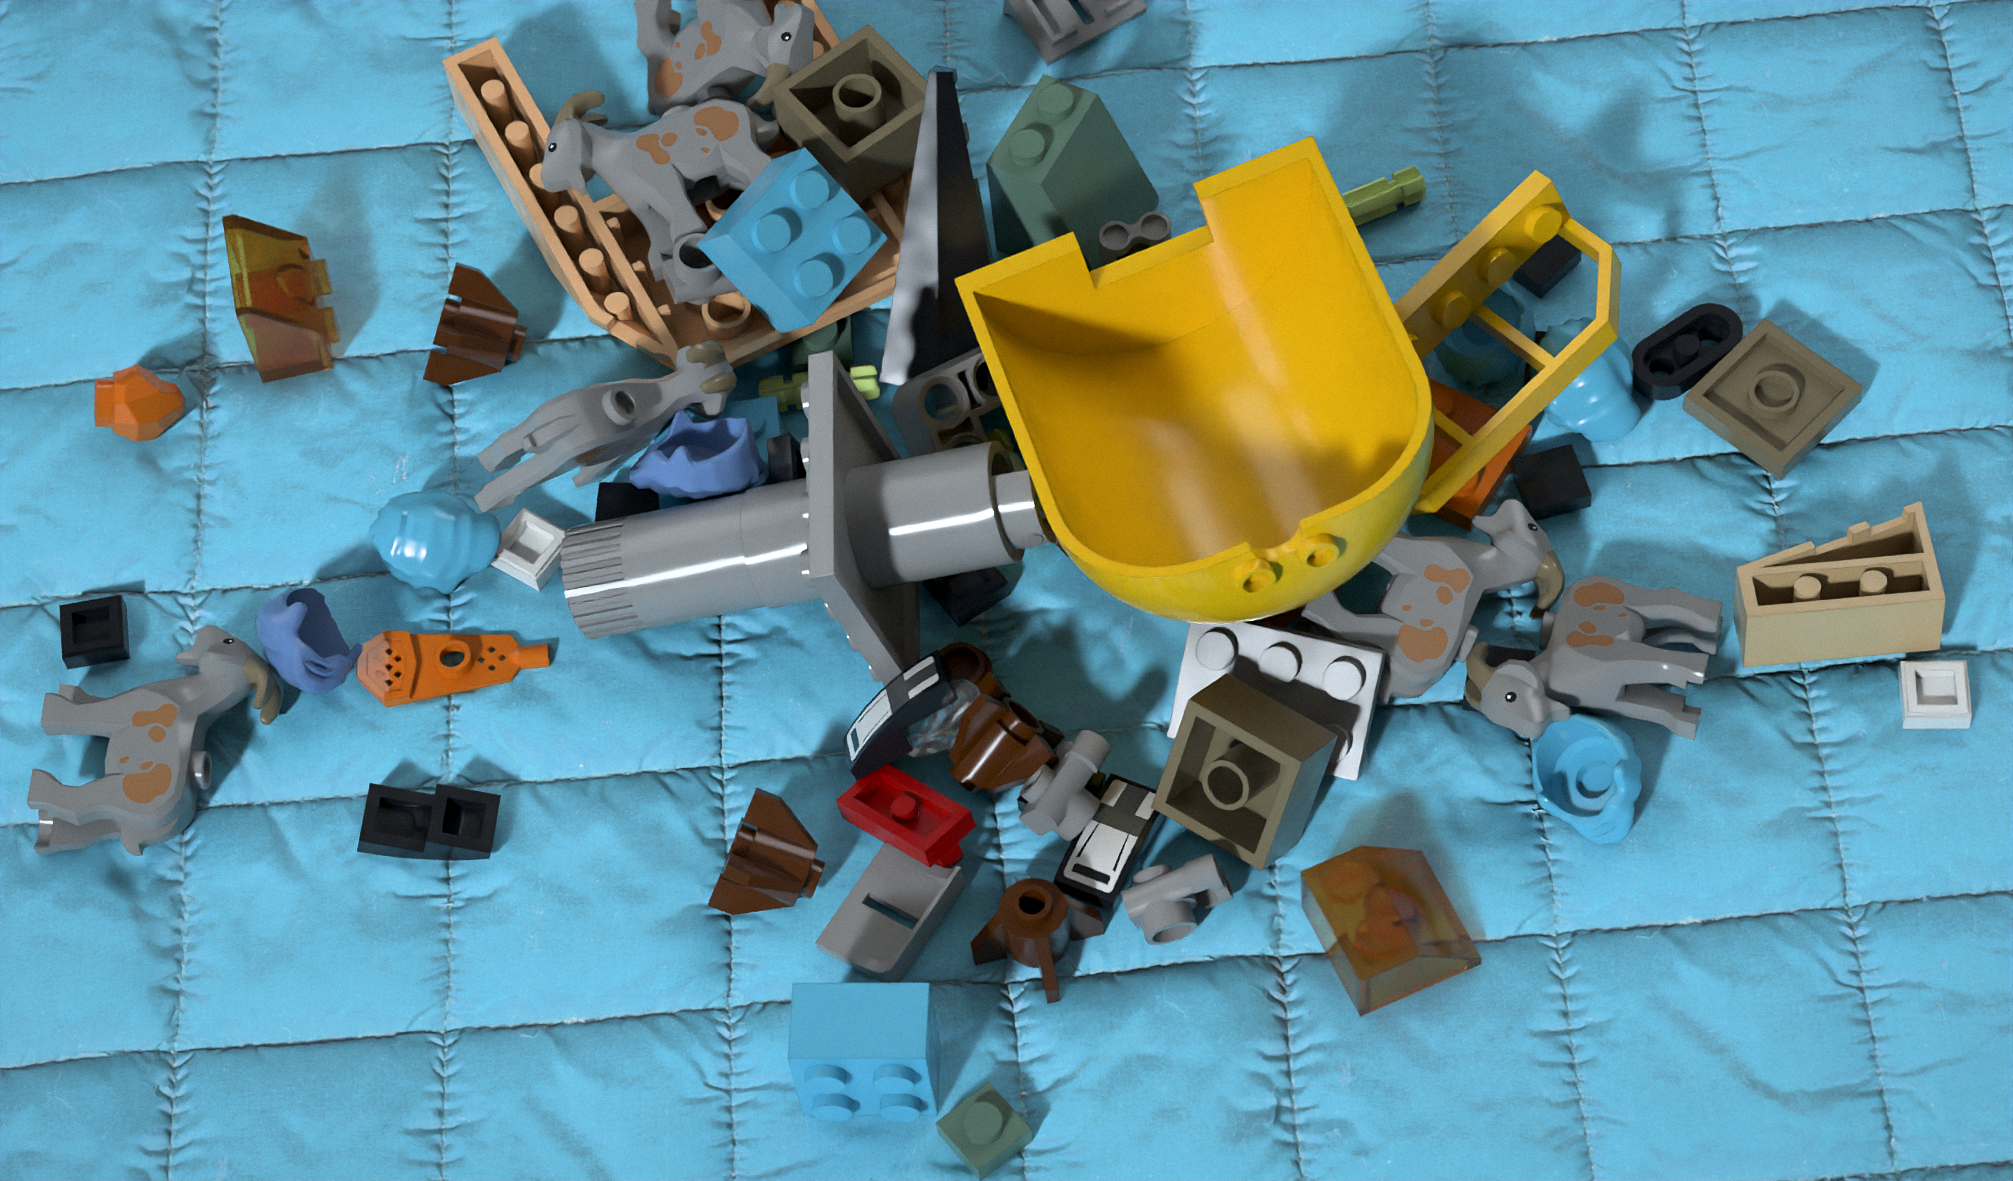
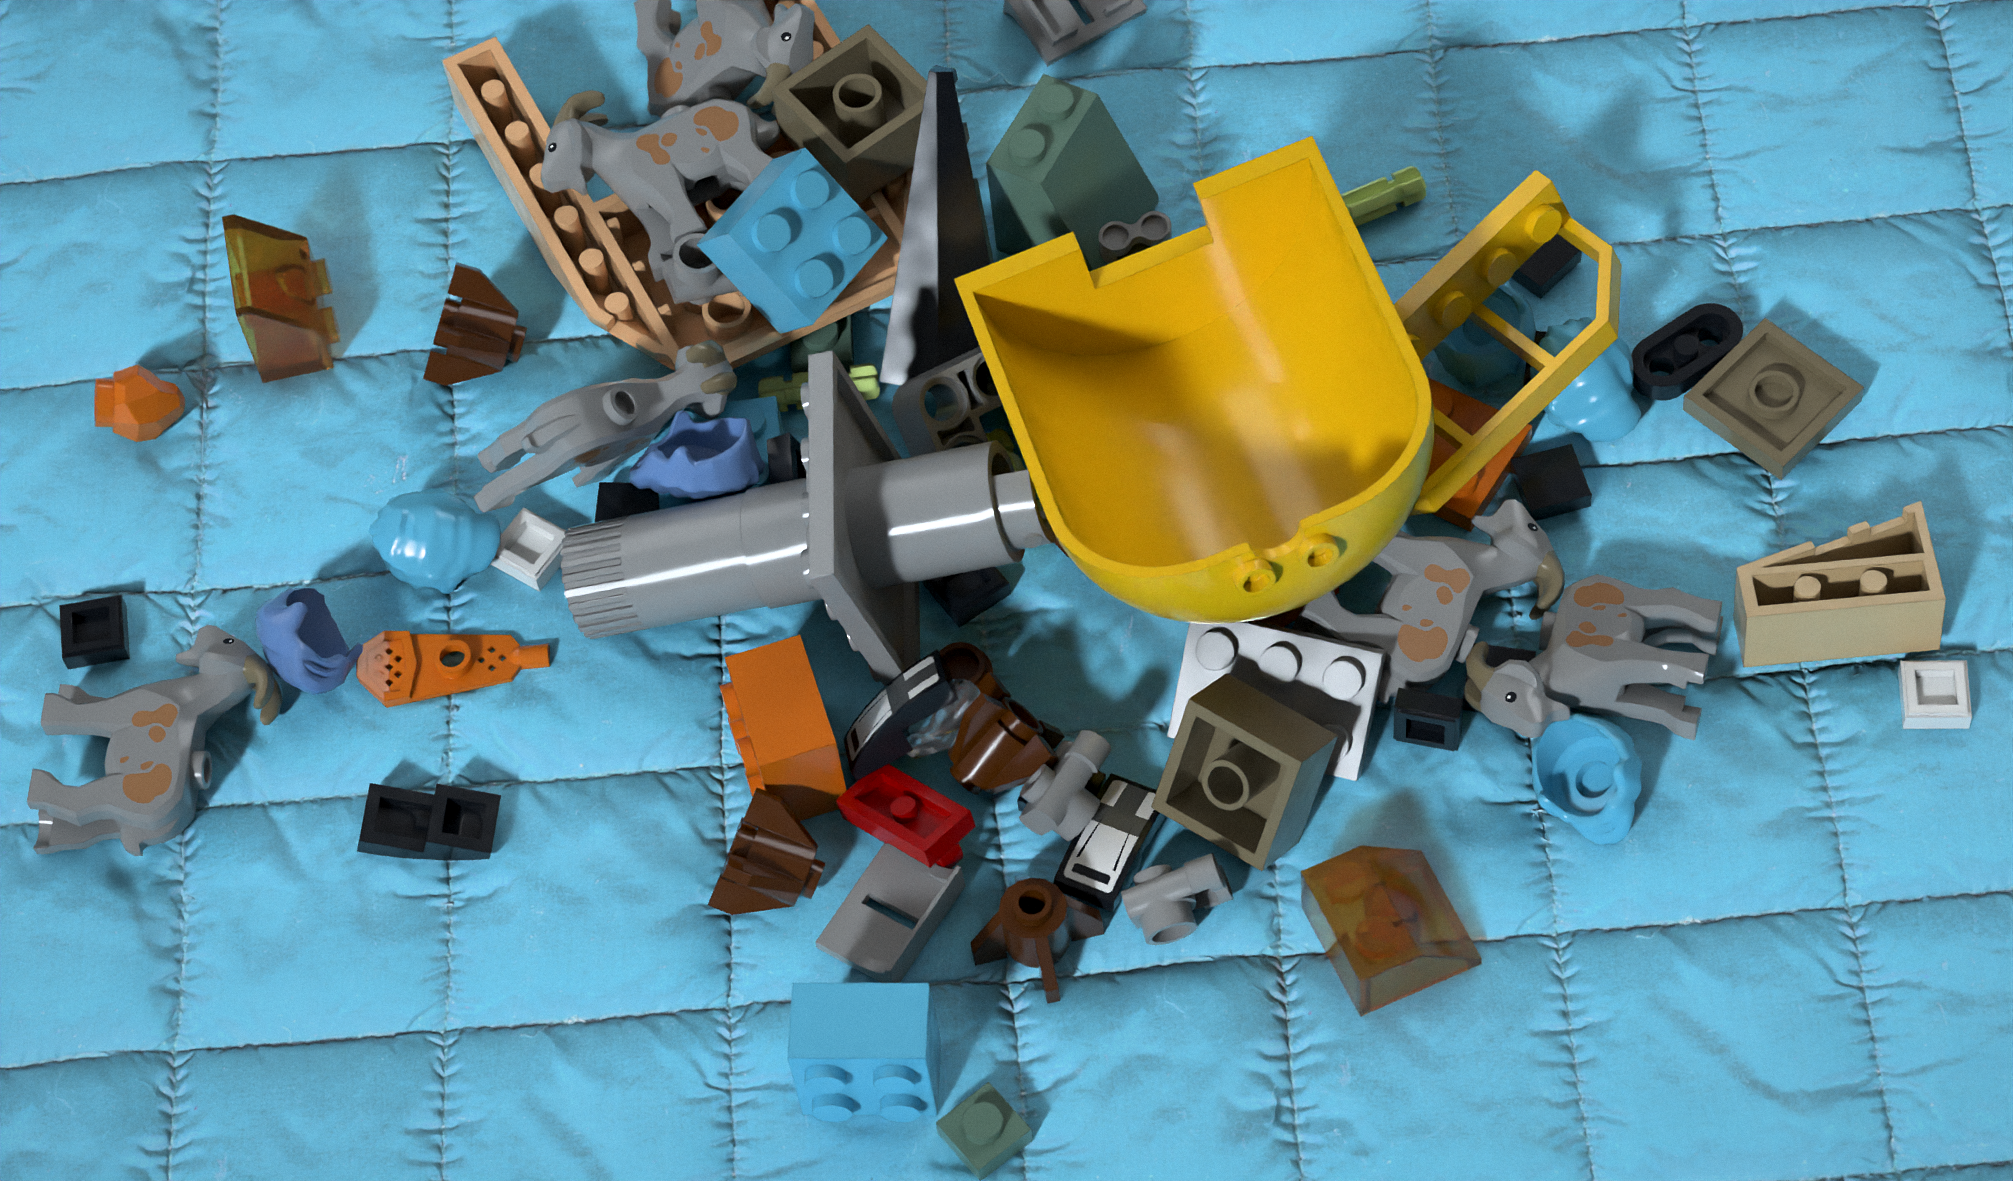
none -> orange brick [719,635,847,821]
none -> black tile [1393,687,1463,751]

